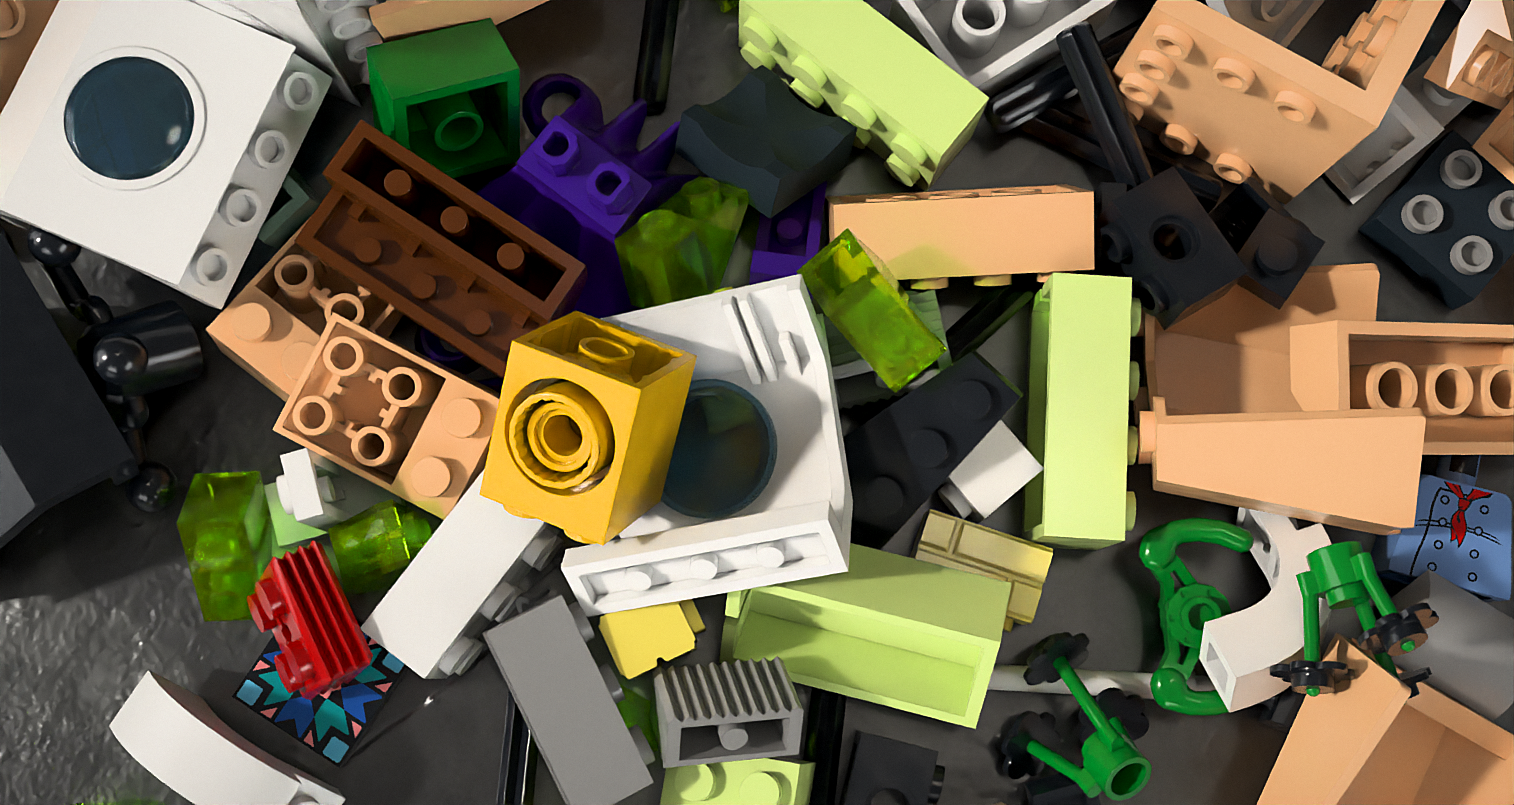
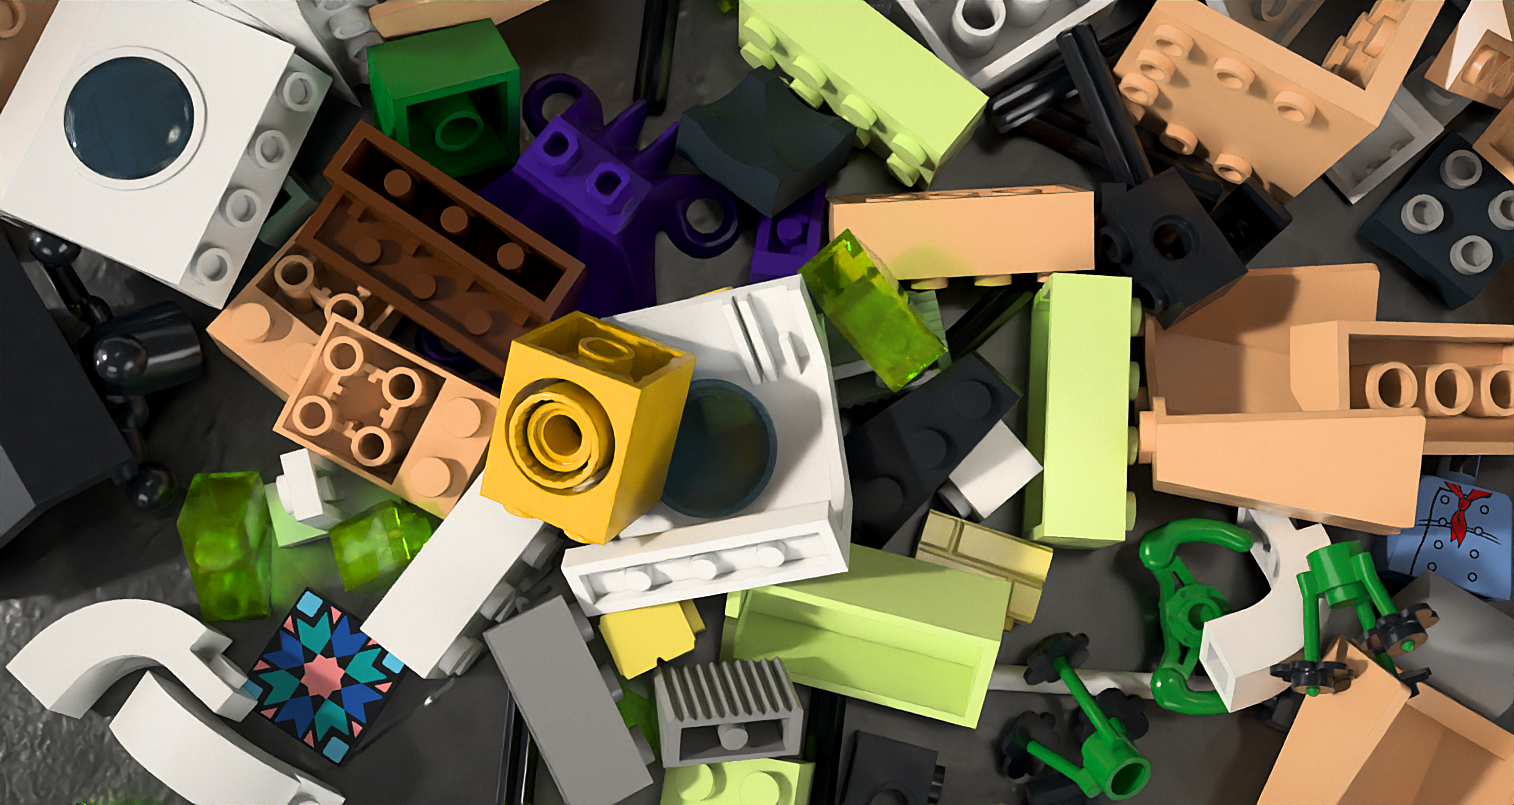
red brick [247,540,373,700] -> none
clear neon green slope [614,176,749,309] -> none
black bracket [1237,208,1325,310] -> none
none -> white arch [6,599,258,722]

